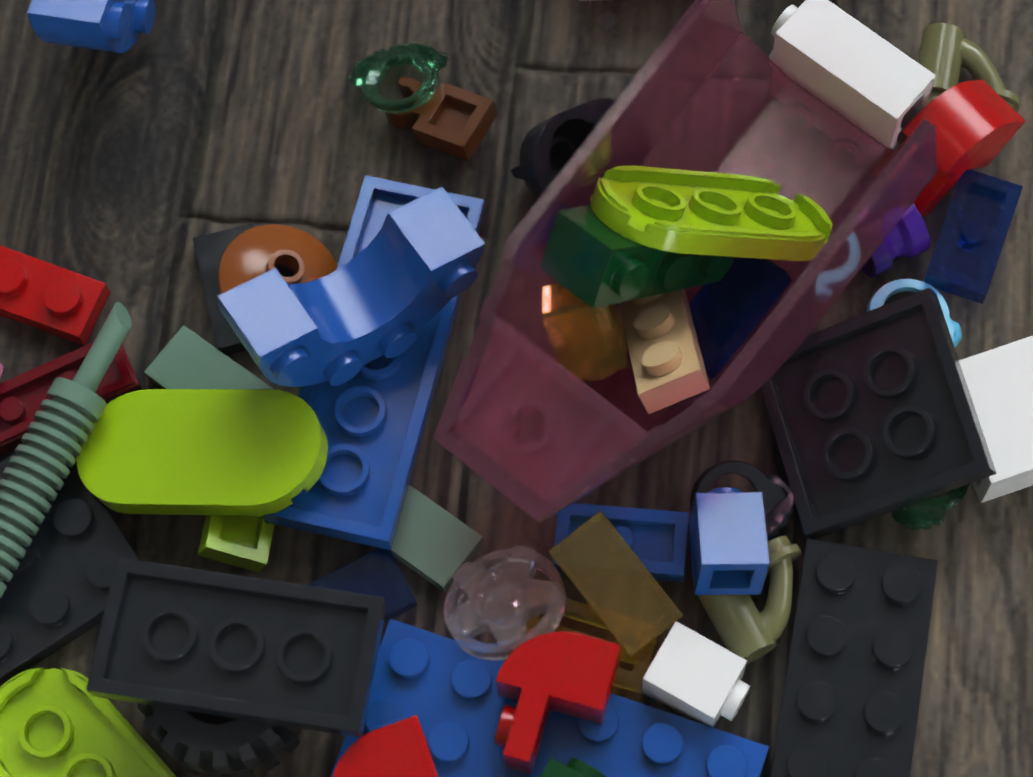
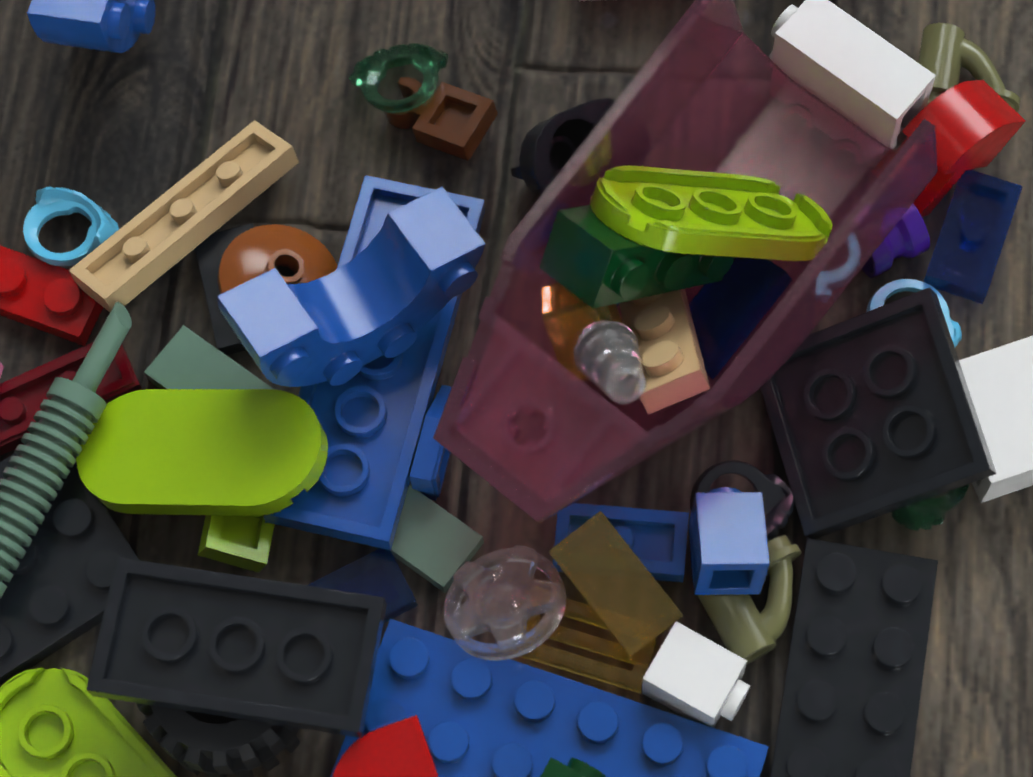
red brick [495,631,621,774] -> none
none -> medium azure piece [23,186,120,267]
none -> tan plate [69,120,299,312]
none -> blue tile [409,385,466,501]
none -> clear cone [574,320,646,404]

